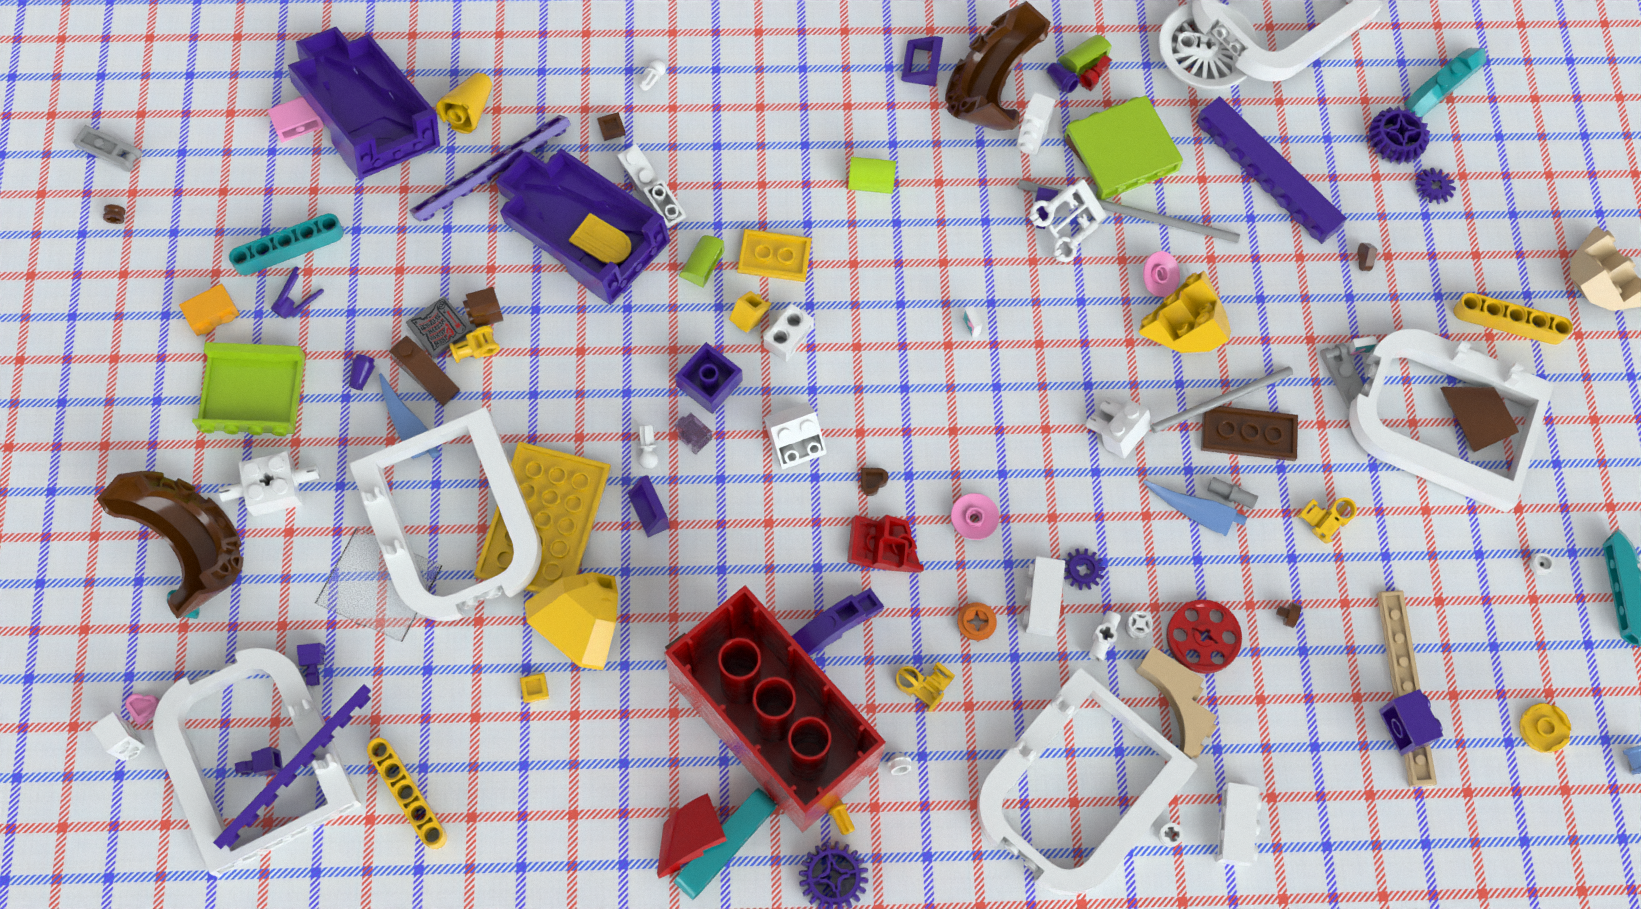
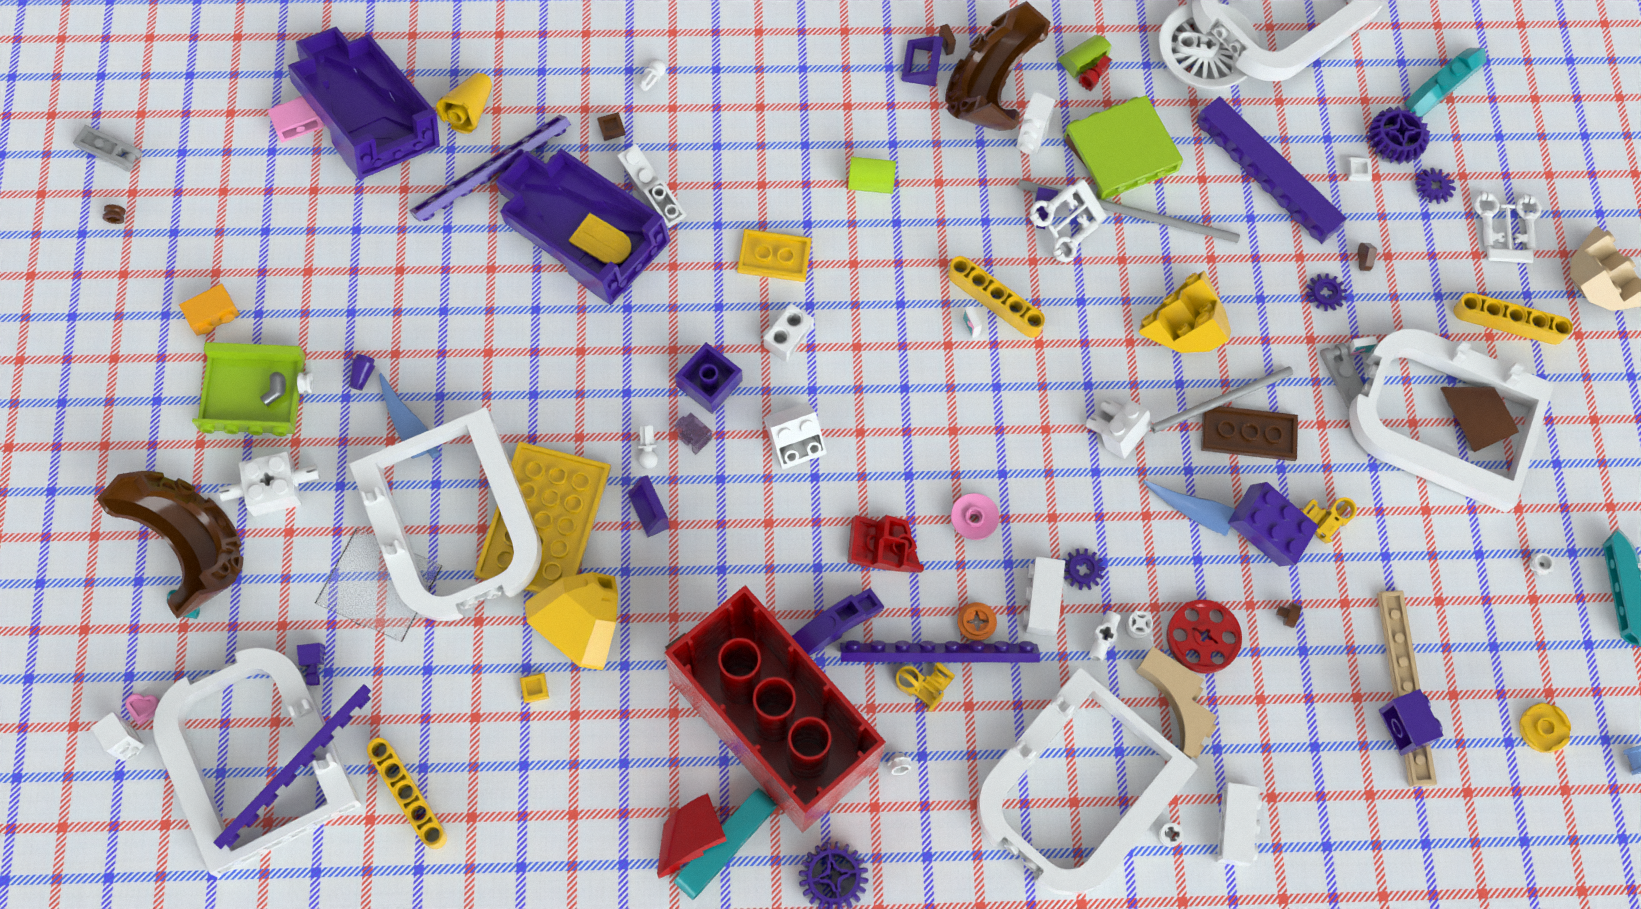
teal beam [229,213,344,276] -> none
dark purple piece [235,746,283,776] -> none
dark purple plant [270,266,324,319] -> none
reddish brown slope [389,335,460,407] -> none
flat silver tile [406,296,472,359] -> none
yellow connector [449,326,500,363] -> none
reddish brown brick [463,287,504,328] -> none
lime brick [679,235,725,288] -> none
yellow brick [729,291,772,333] -> none
yellow axle [828,800,855,835] -> none
reddish brown tile [861,468,889,497] -> none
dark purple cone [1047,63,1080,93] -> none
bright pink dish [1143,251,1180,297] -> none
light grey pin [1208,477,1258,509] -> none
none -> flat silver arm [260,372,286,407]
none -> white bush [297,372,314,394]
none -> dark purple plate [840,640,1040,663]
none -> reddish brown tile [939,24,956,56]
none -> yellow beam [948,256,1045,338]
none -> dark purple brick [1228,482,1319,567]
none -> dark purple gear [1306,273,1347,312]
none -> white tile [1347,157,1372,182]
none -> white piece [1473,192,1542,263]

